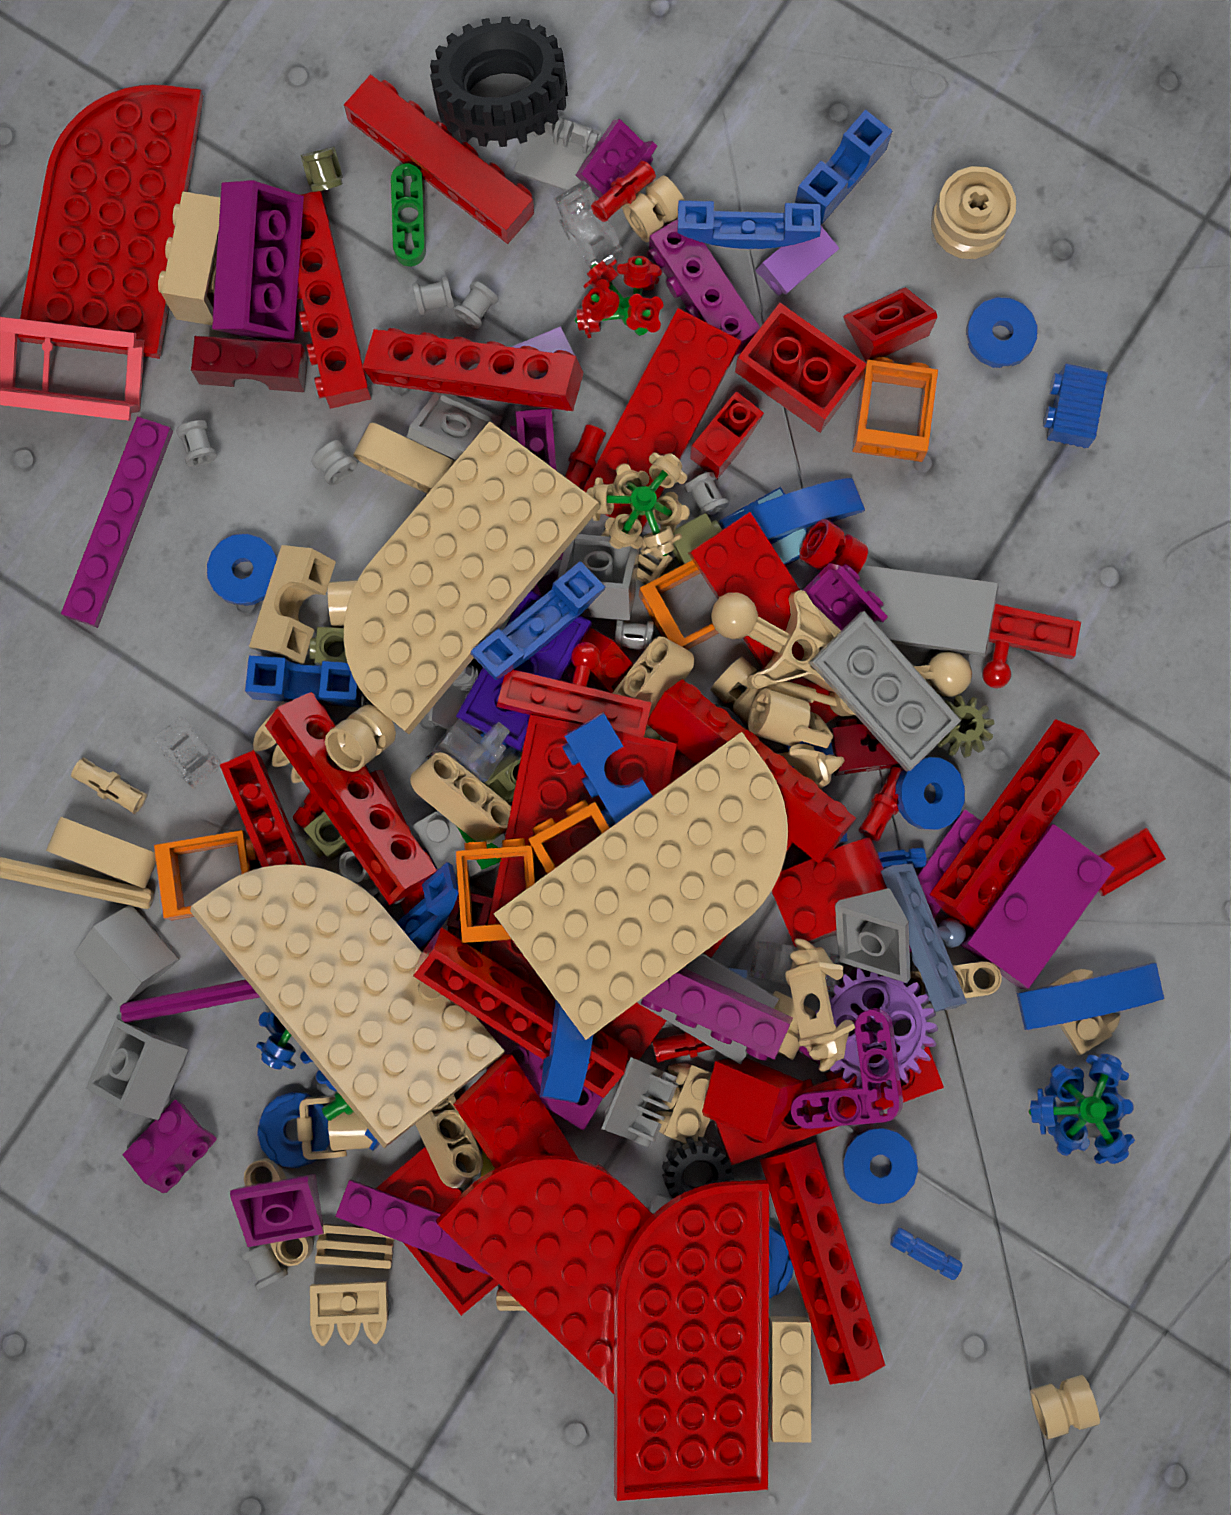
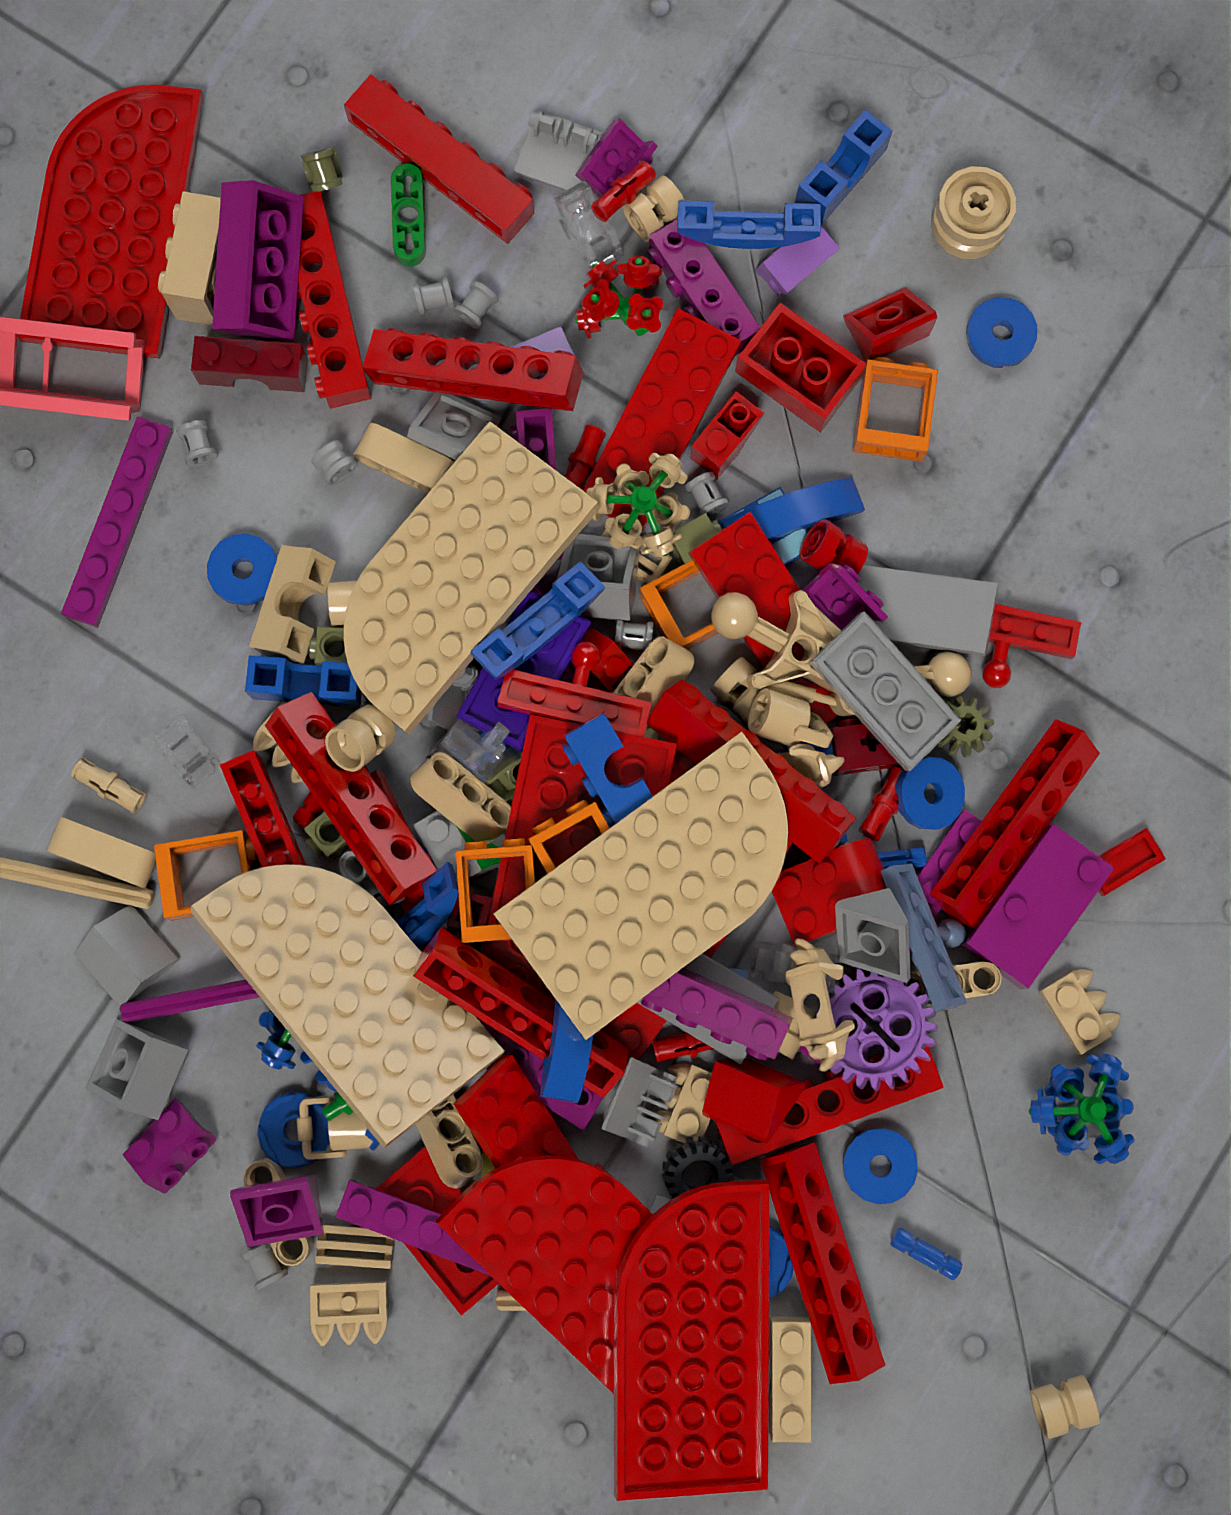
black tyre [430,17,568,147] -> none
magenta beam [791,1008,903,1129] -> none
blue slope [1016,963,1164,1030] -> none
blue brick [1043,364,1108,448] -> none

